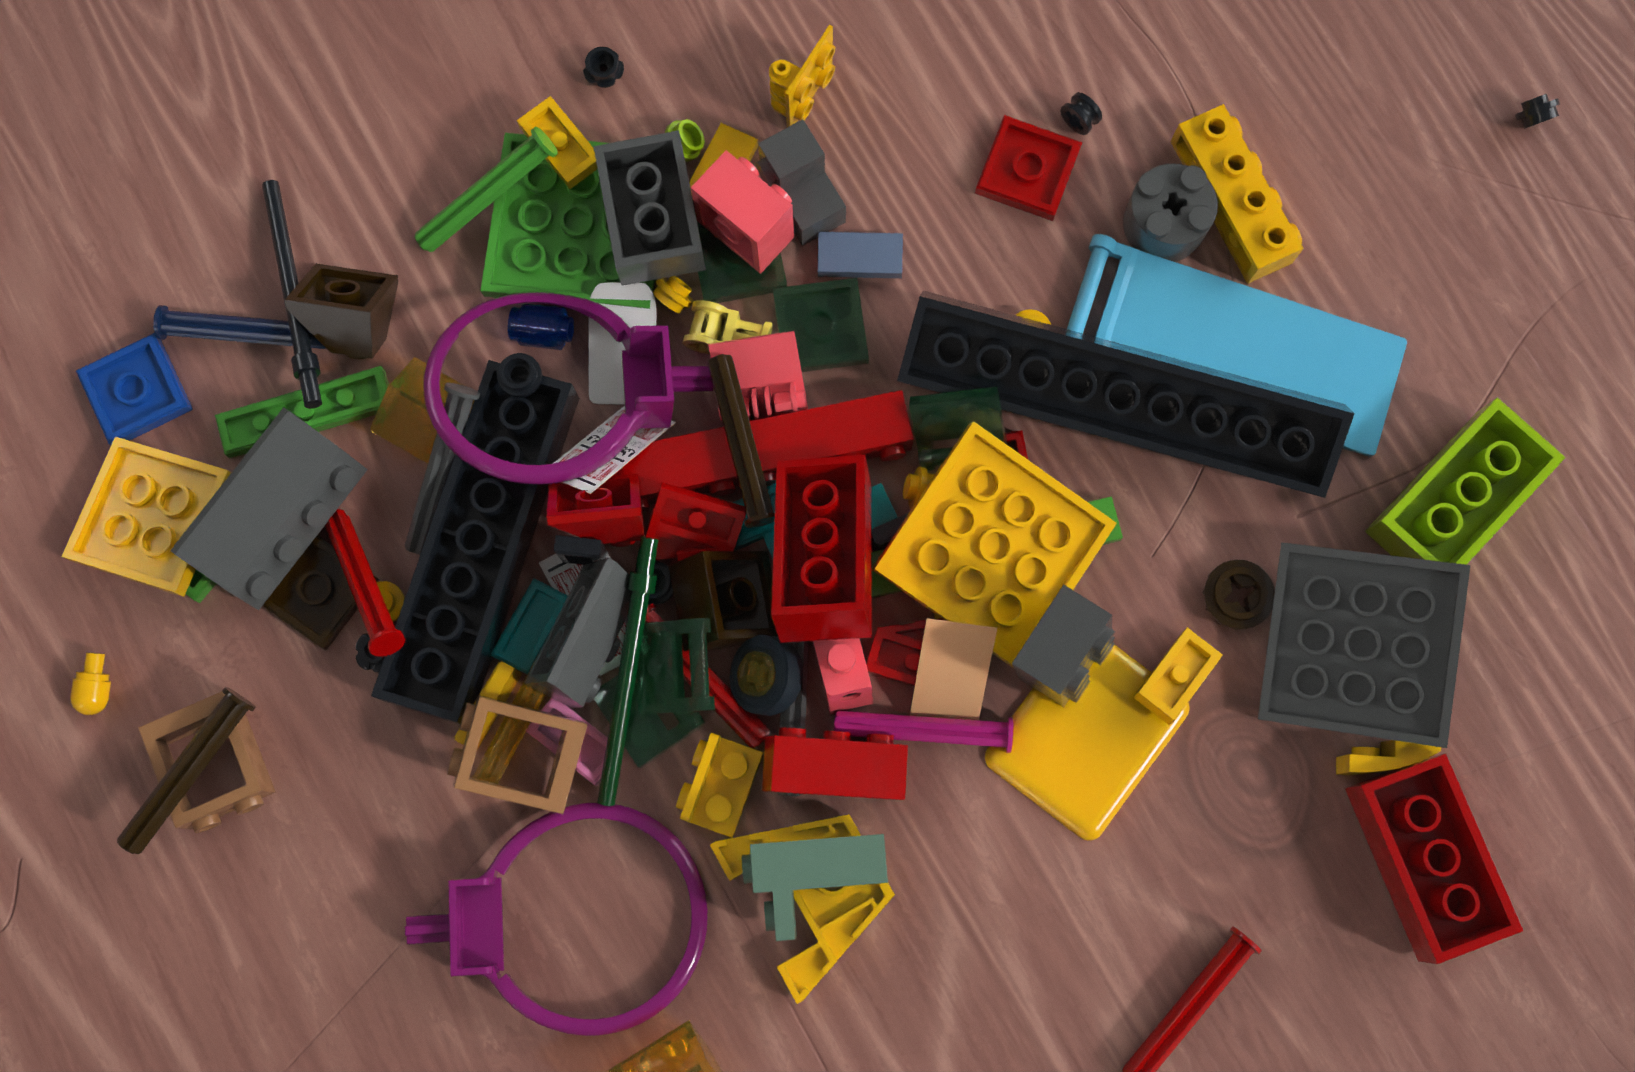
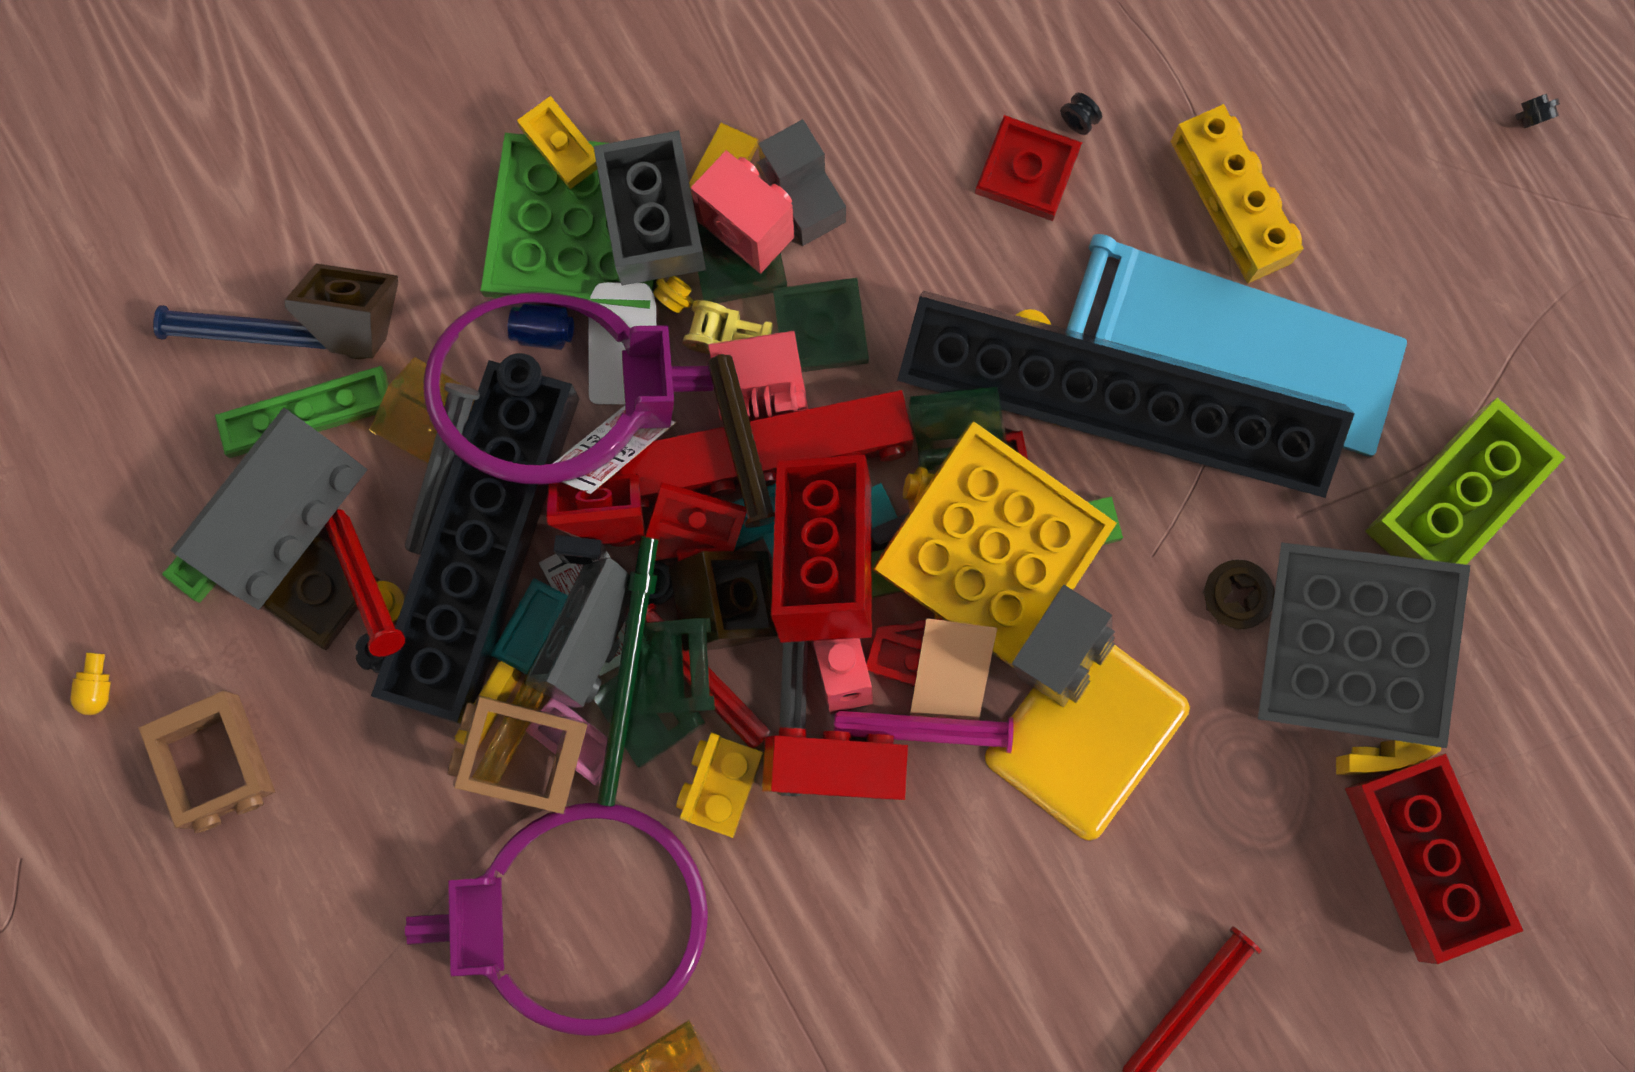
yellow plate [61,437,232,597] -> none
blue tile [76,333,193,445] -> none
dark brown axle [117,687,256,854] -> none
black bar [262,180,322,409] -> none
bright green axle [414,127,558,252] -> none
black plate [583,47,624,88] -> none
lime plate [665,119,705,162] -> none
yellow wing [710,814,895,1004] -> none
black wheel [729,635,803,716] -> none
sand green brick [742,834,888,941] -> none
yellow hinge [769,25,836,127] -> none
sand blue tile [818,232,903,279] -> none
dark grey brick [1123,164,1218,262] -> none
yellow plate [1134,627,1223,725] -> none

